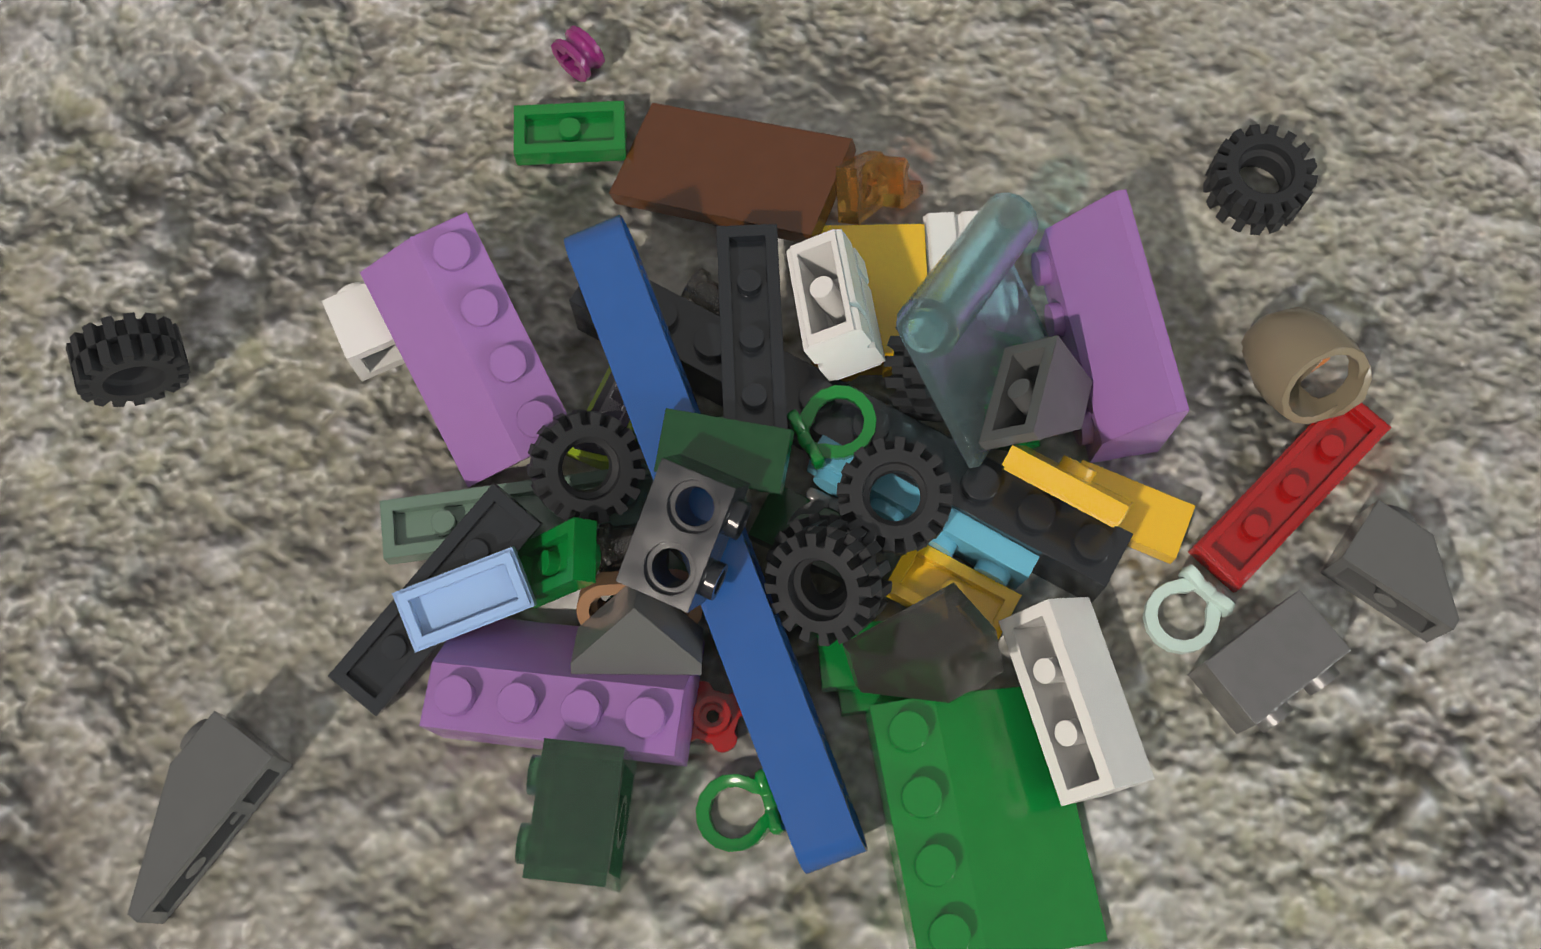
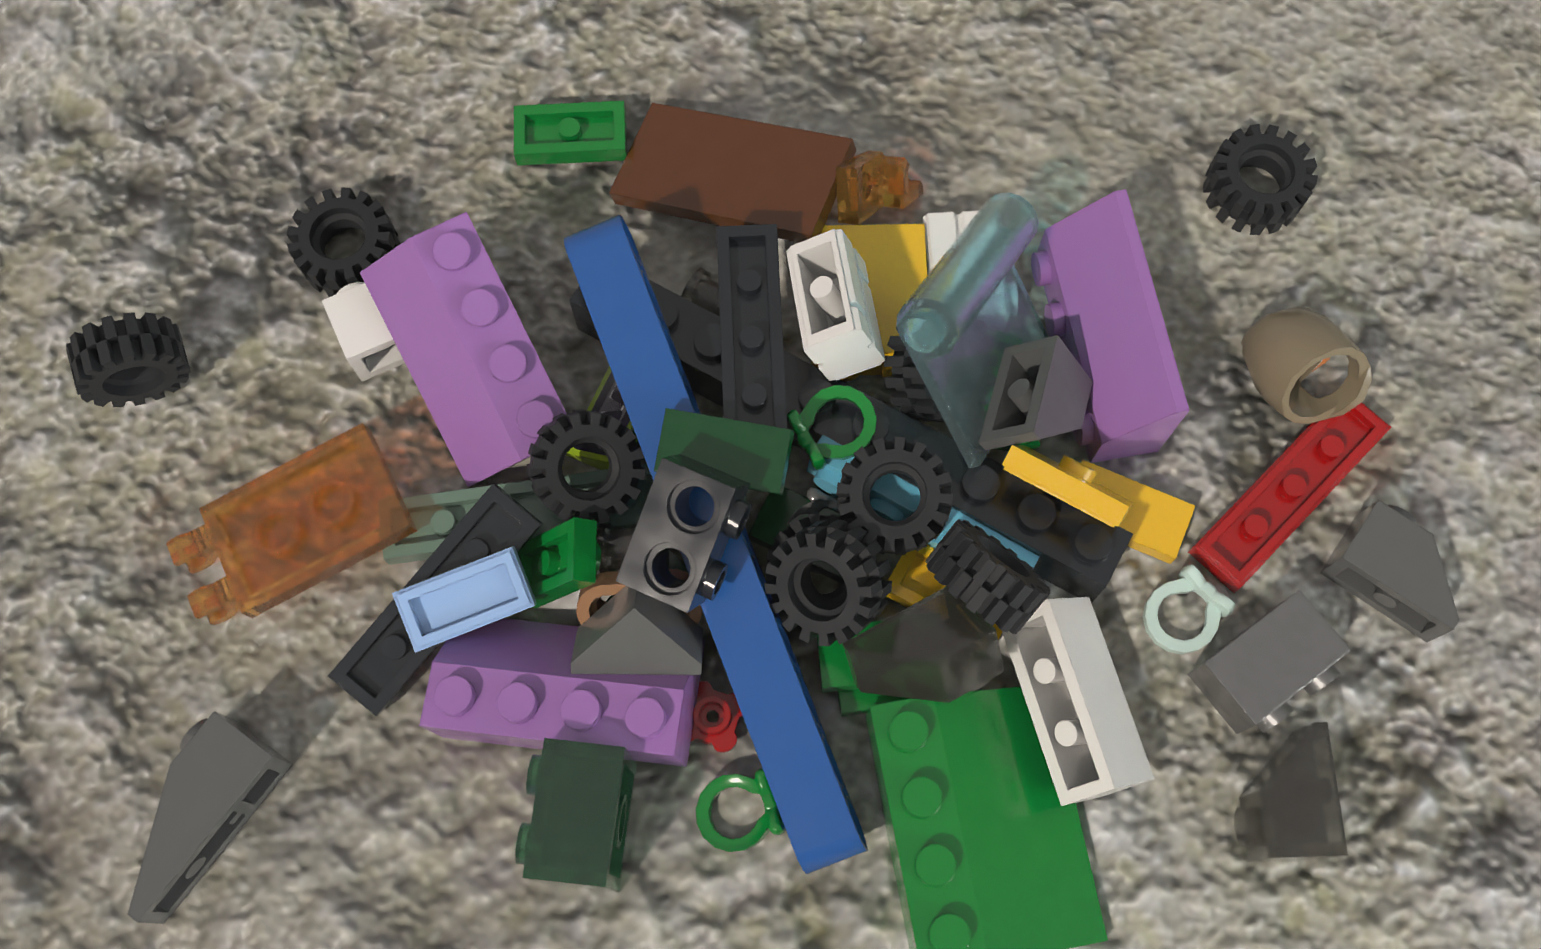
magenta bush [551,25,605,82] -> none
none -> clear orange tile [166,423,417,626]
none -> black tyre [287,187,401,297]
none -> black tyre [925,519,1050,634]
none -> clear smoke slope [1234,722,1348,862]

